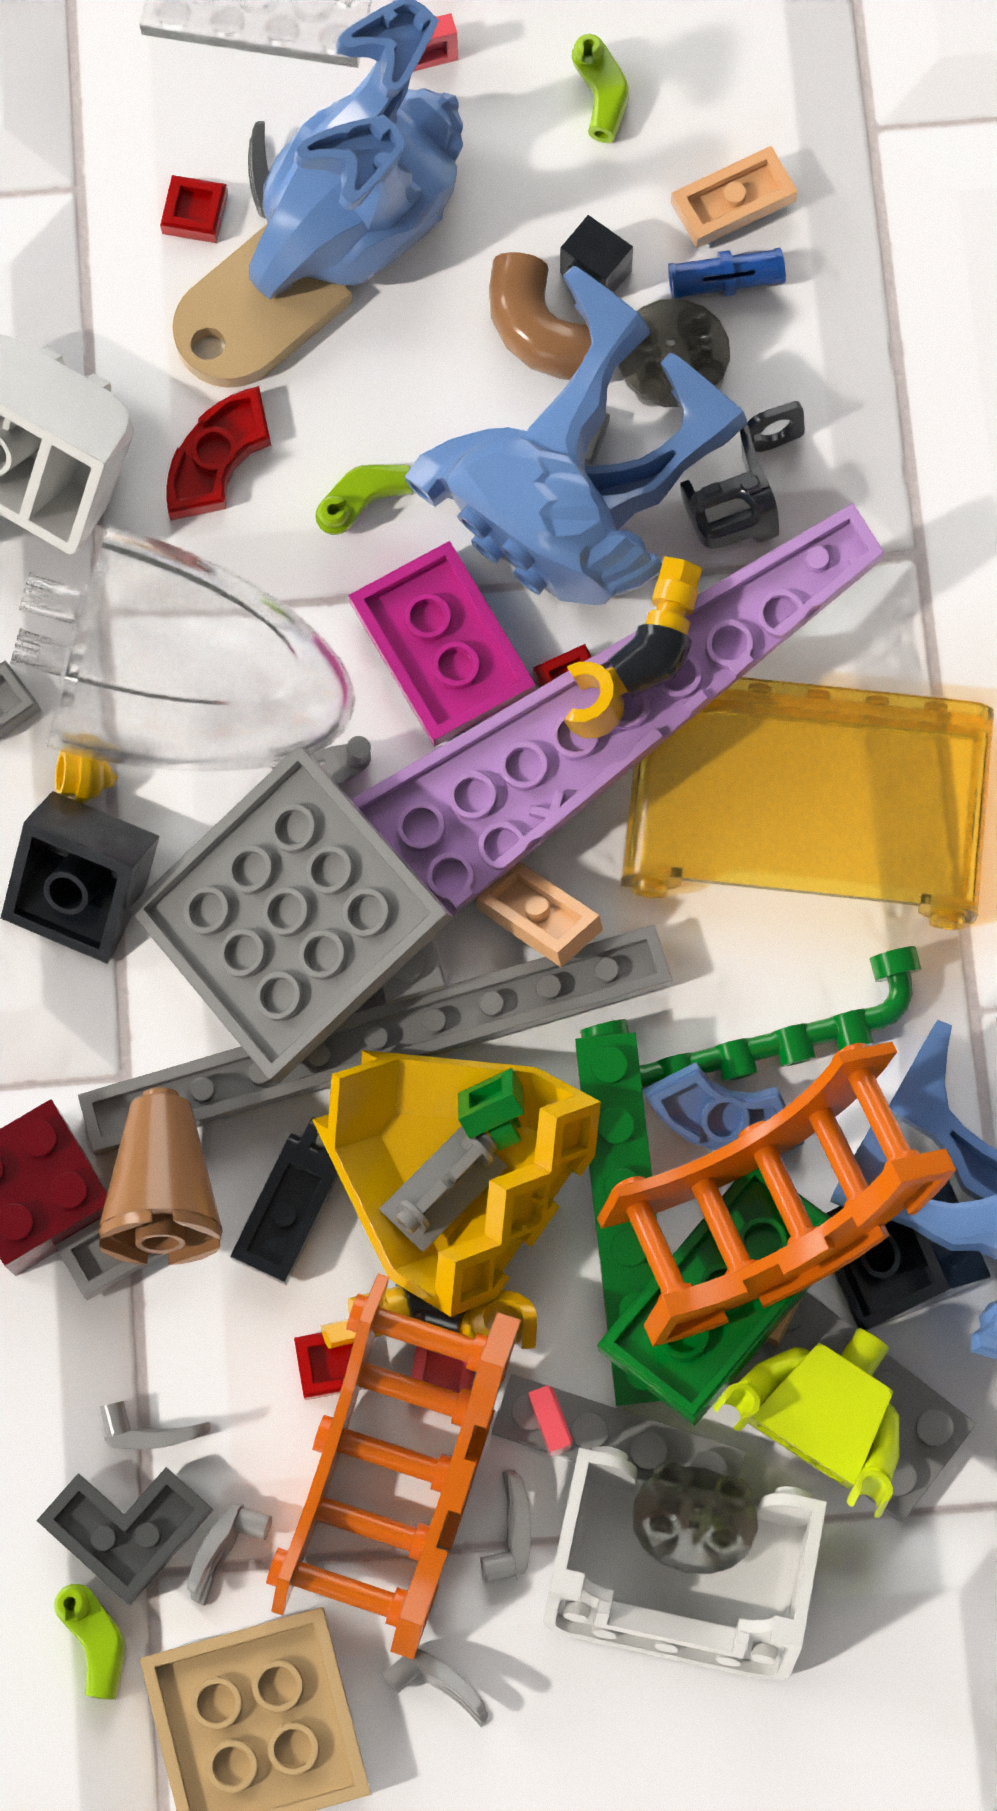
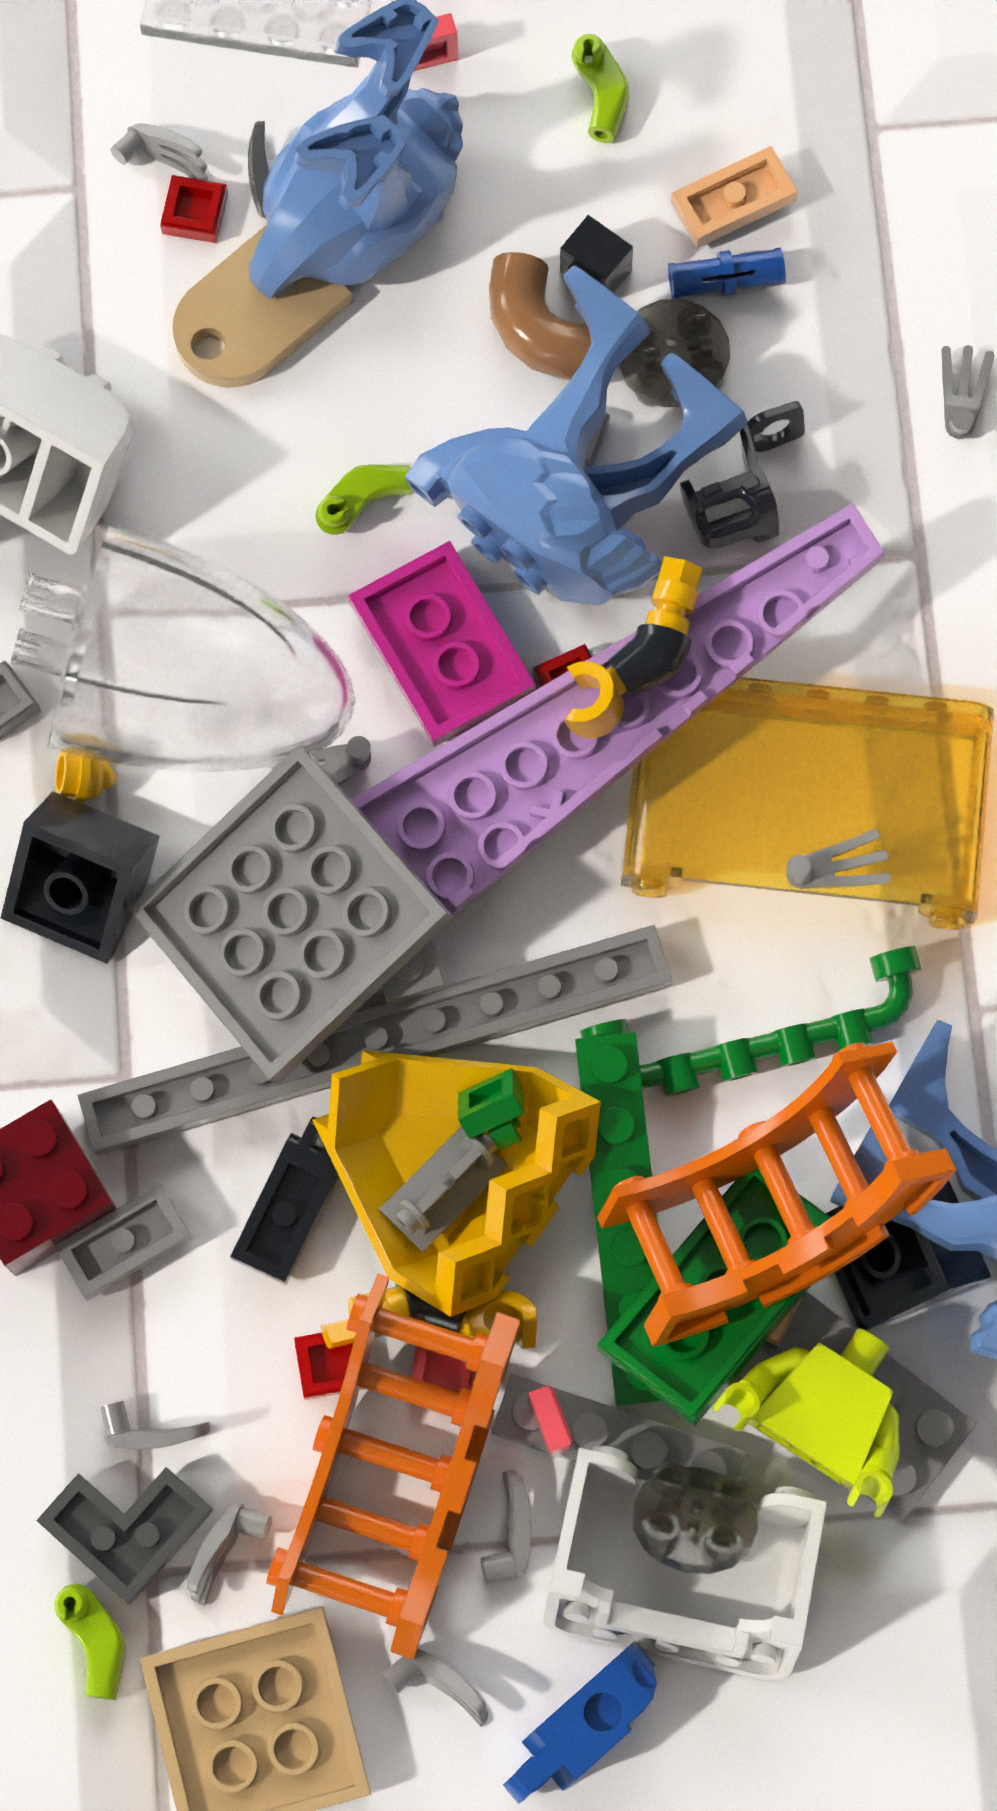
medium nougat cone [98,1087,223,1265] -> none
red tile [166,386,272,521] -> none
light nougat plate [475,862,603,968] -> none
medium blue tile [642,1062,805,1150] -> none
none -> light grey piece [110,123,209,181]
none -> blue piece [502,1641,657,1805]
none -> light grey piece [786,829,891,889]
none -> light grey piece [941,345,995,439]

